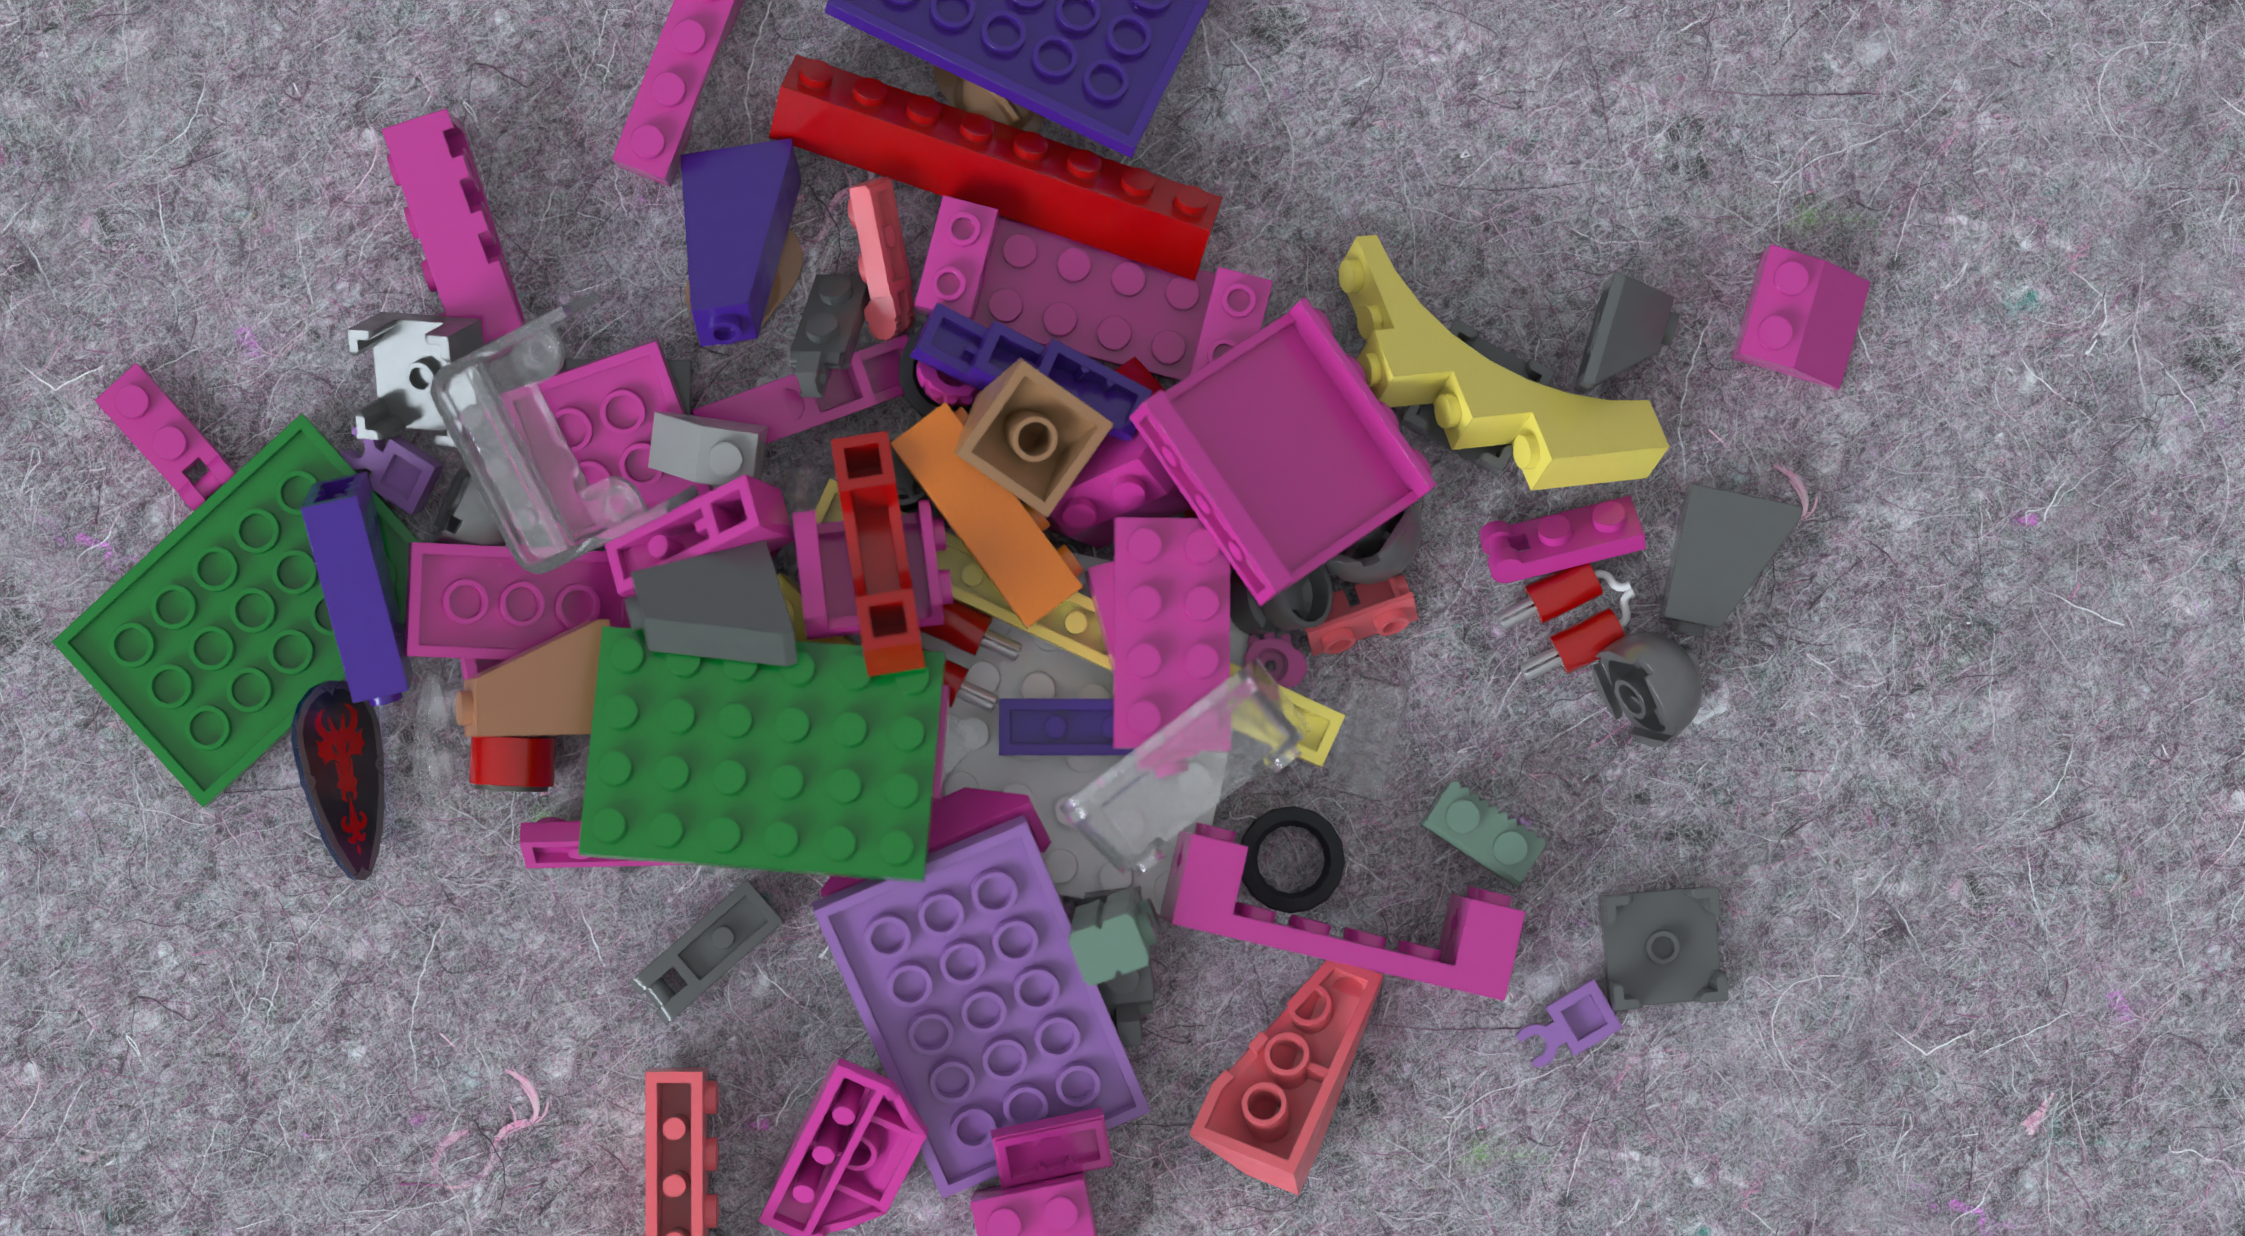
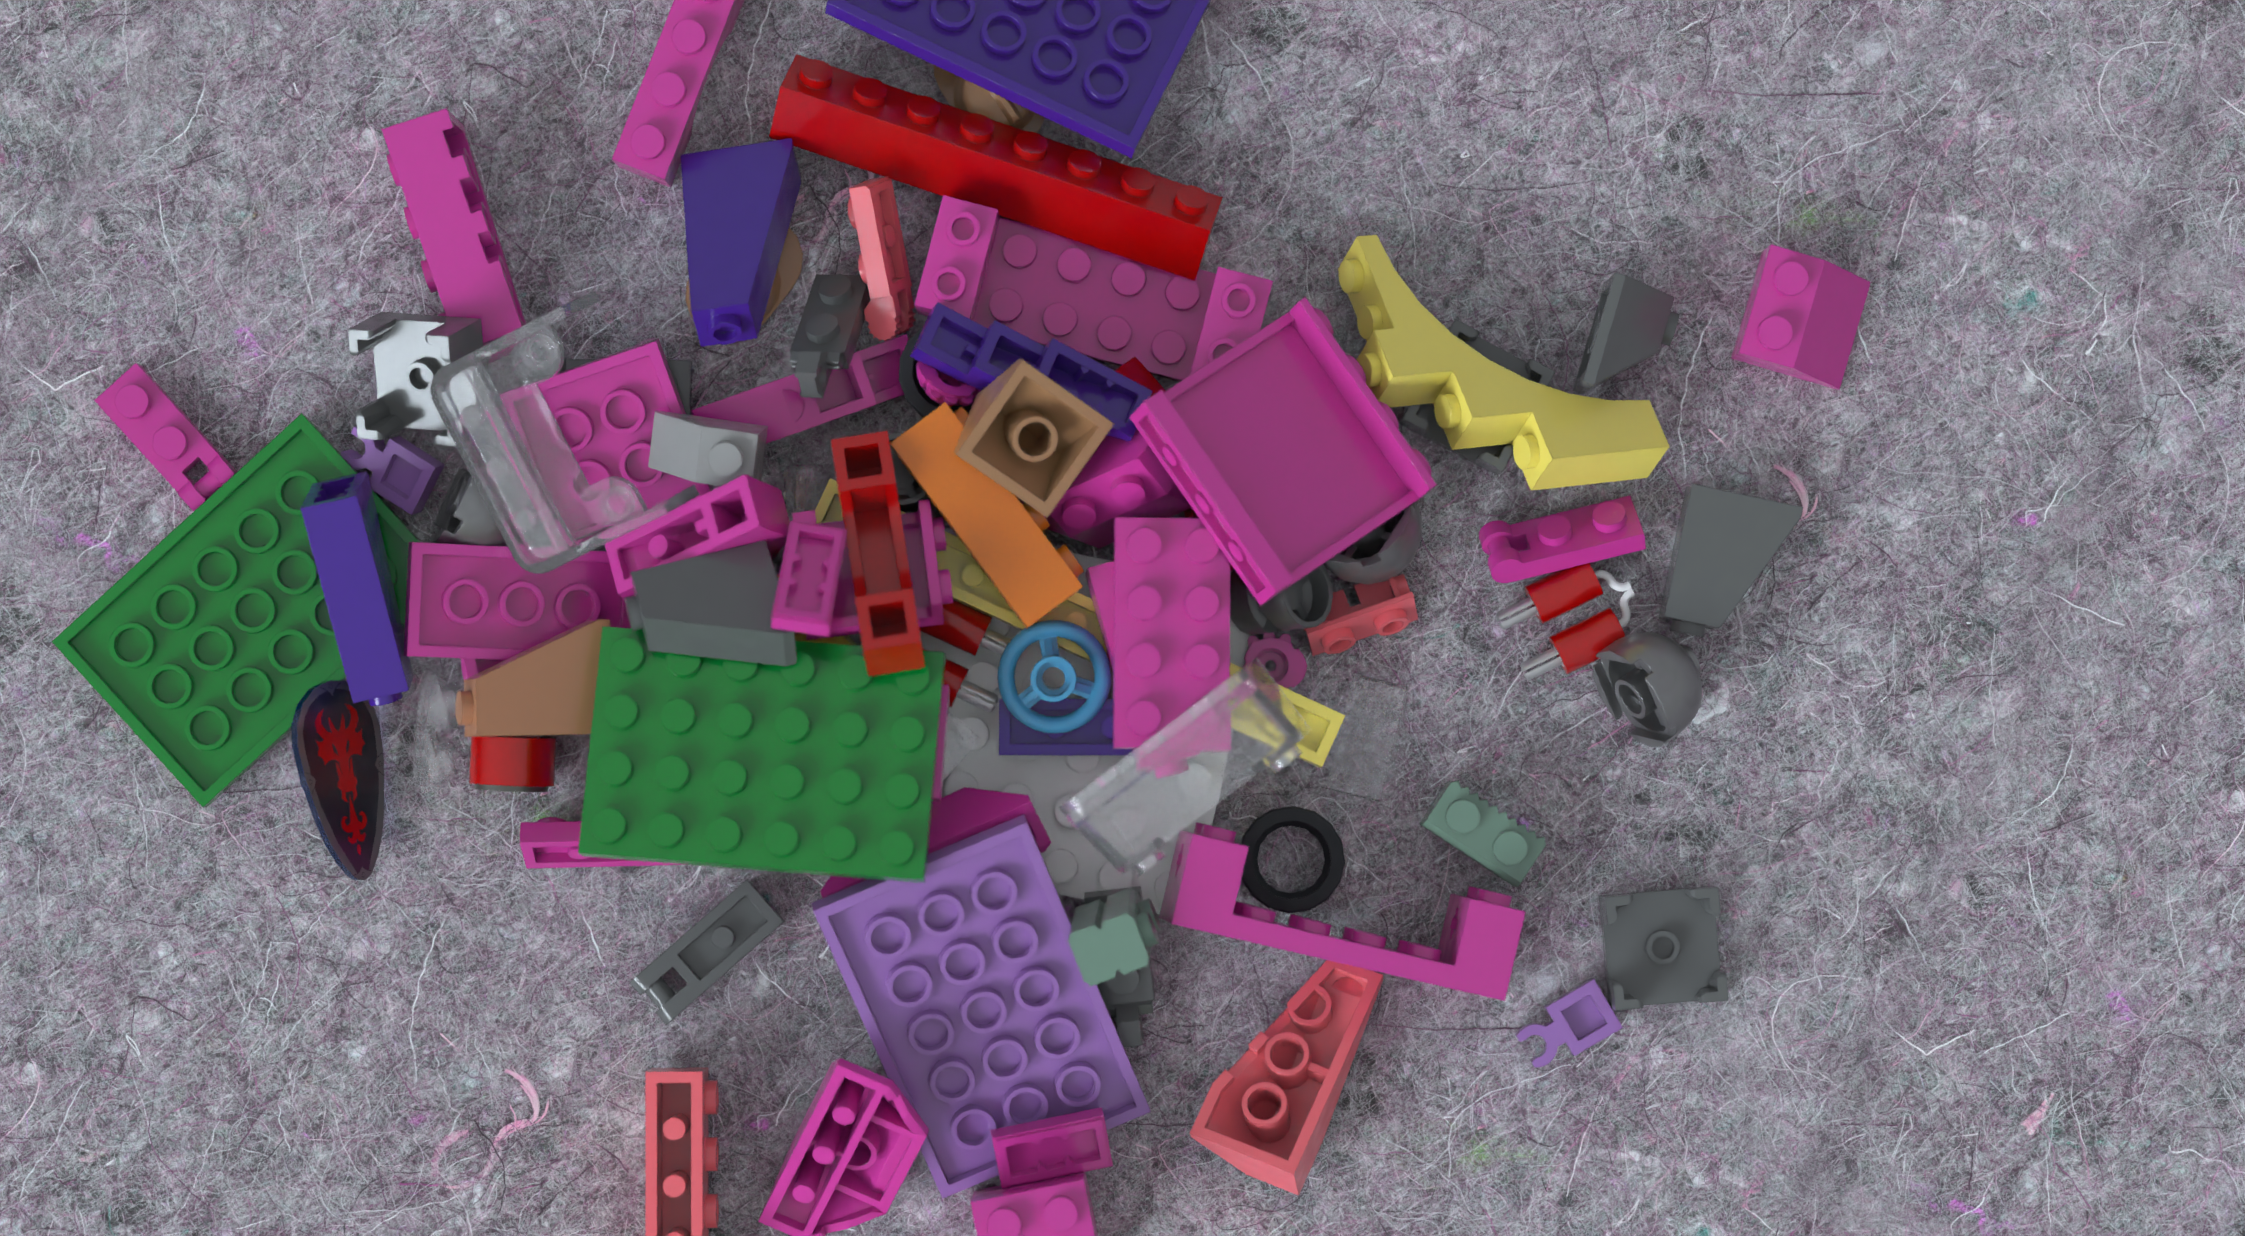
none -> dark pink plate [771,521,847,637]
none -> dark azure piece [997,620,1111,733]

